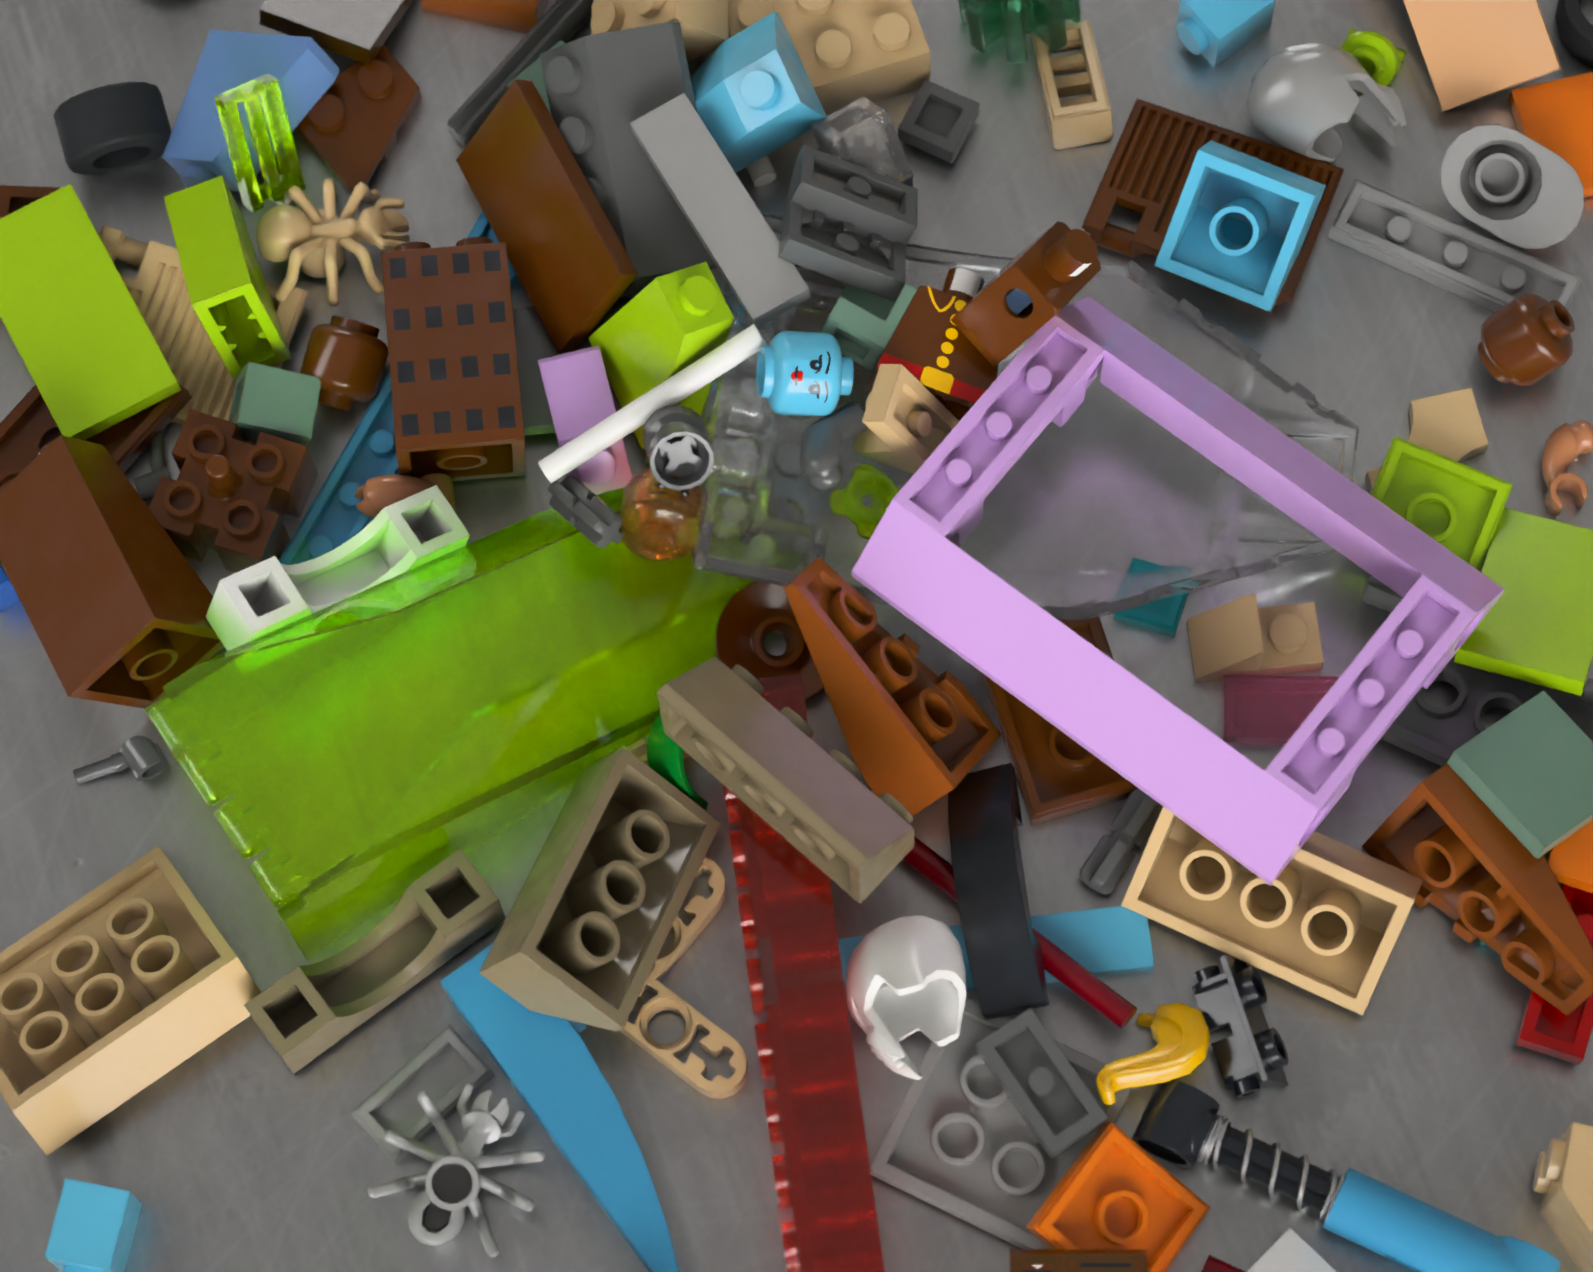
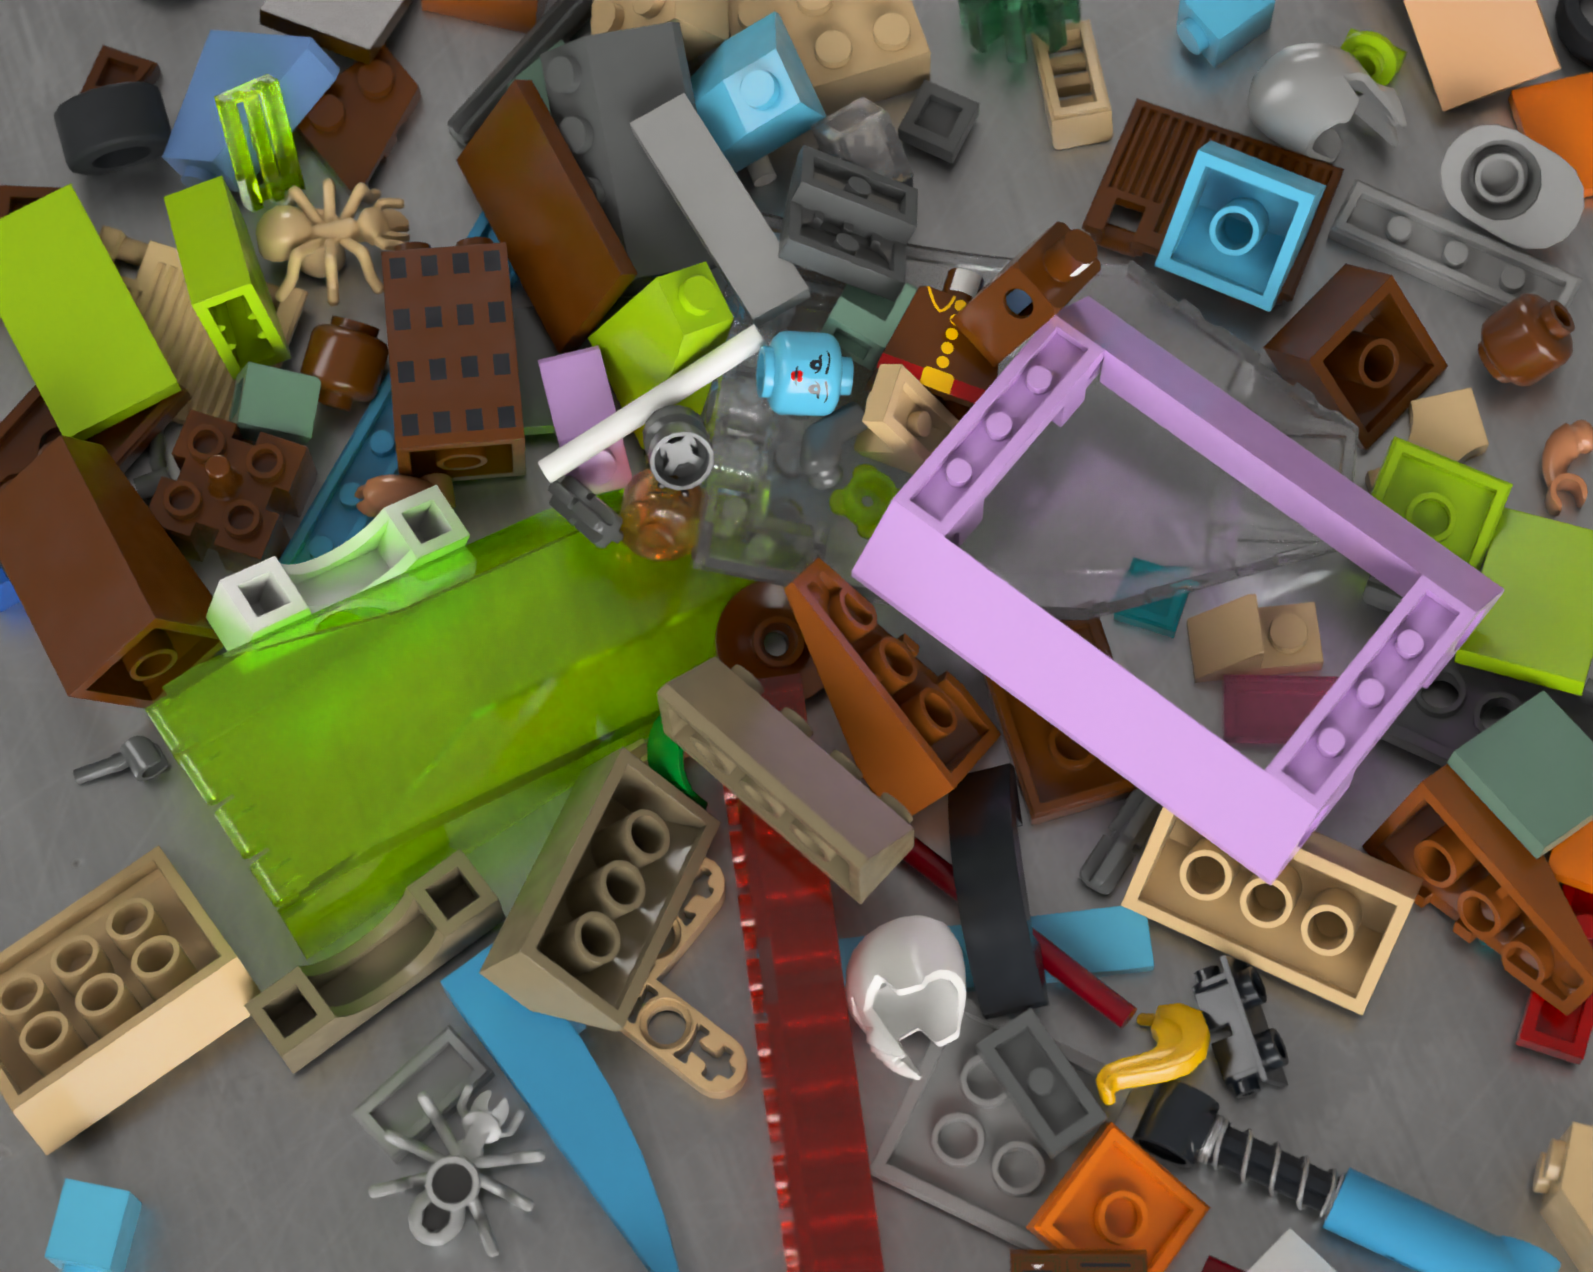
none -> reddish brown tile [80,45,162,93]
none -> reddish brown slope [1263,263,1448,451]

